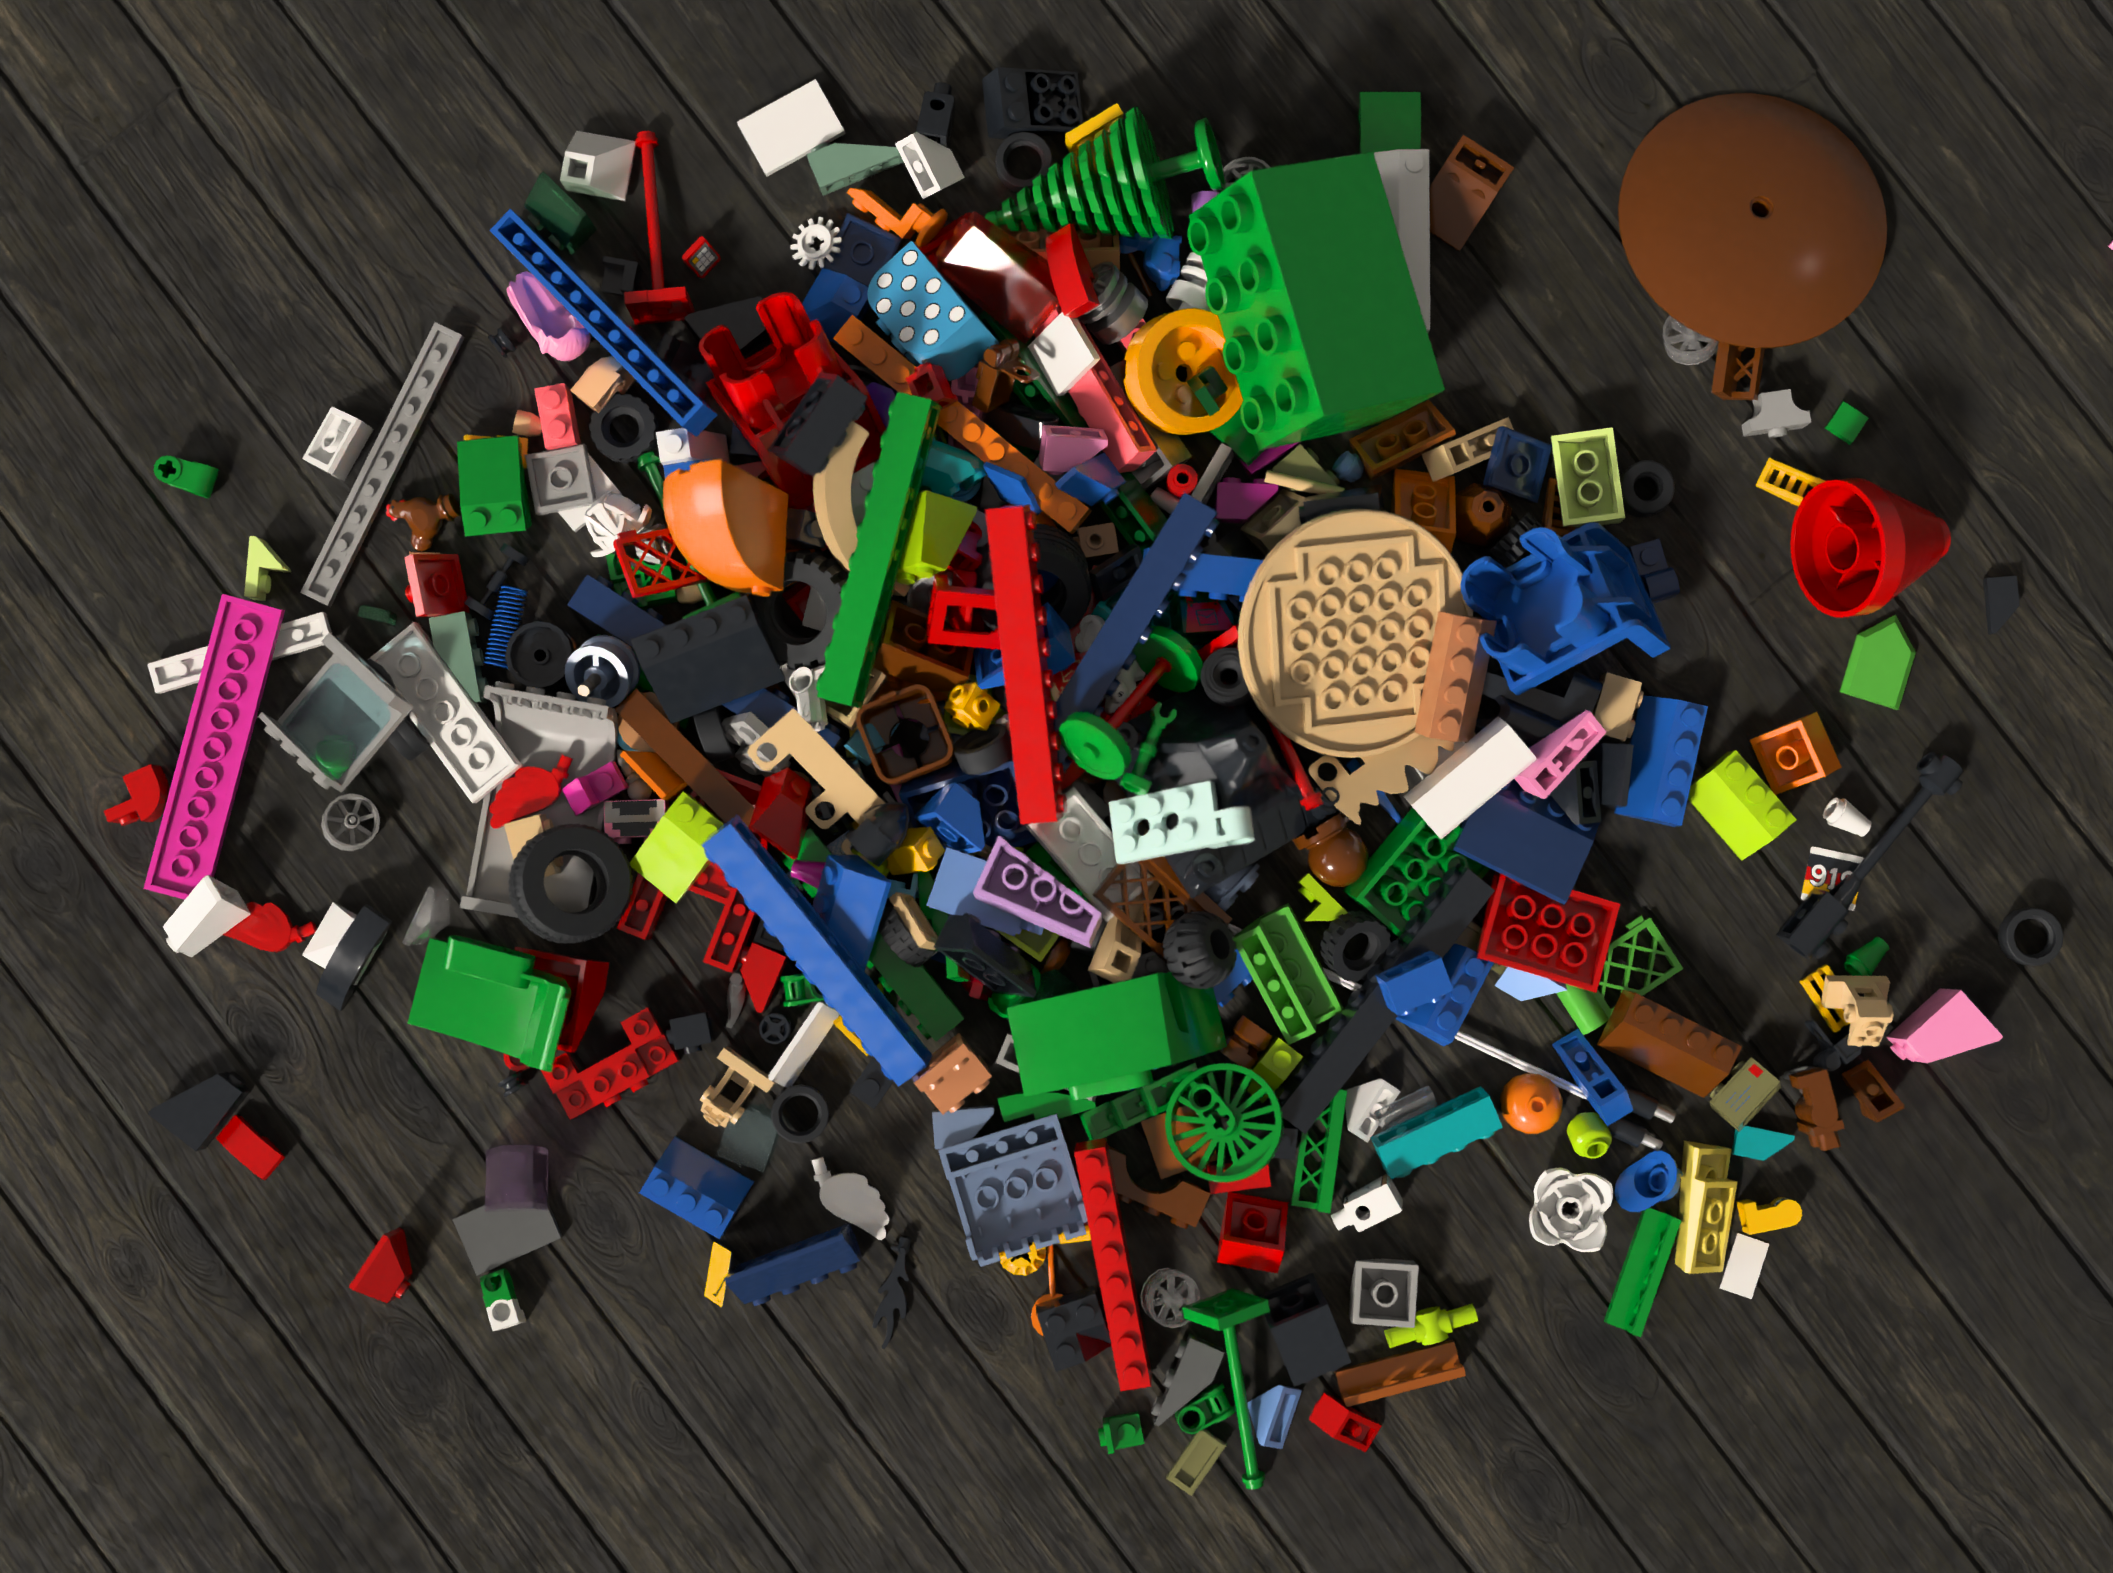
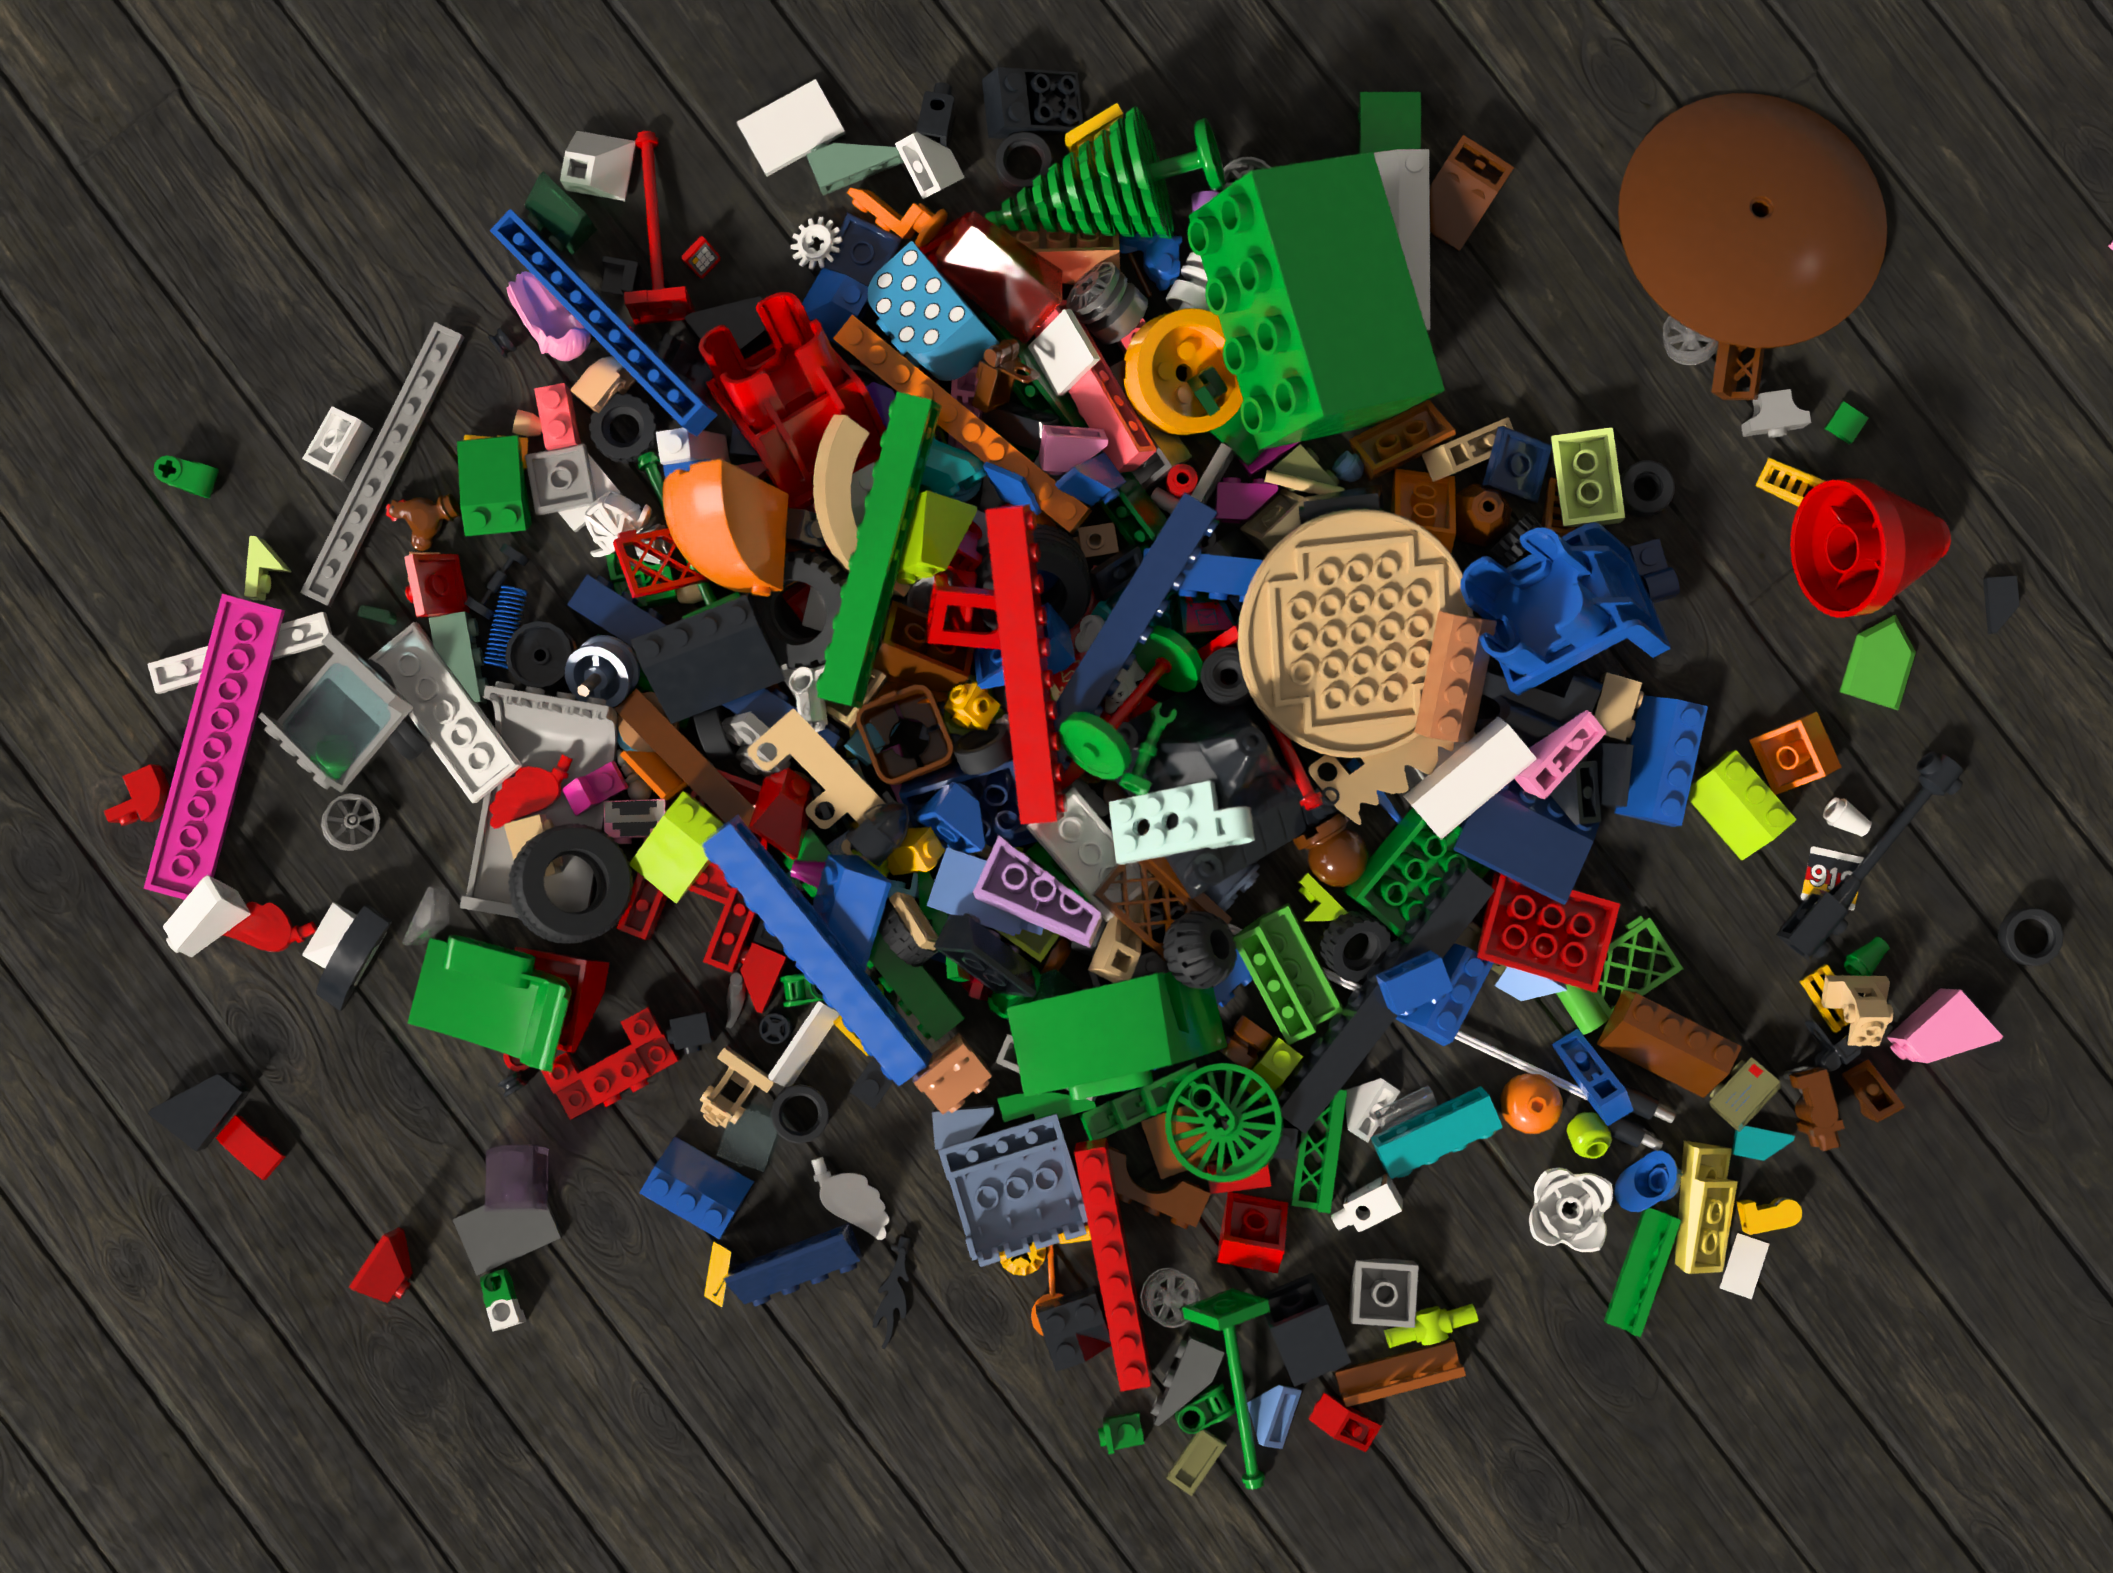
black slope [768,372,868,476] -> none
red brick [905,363,958,410] -> none
red slope [1046,223,1100,319] -> none

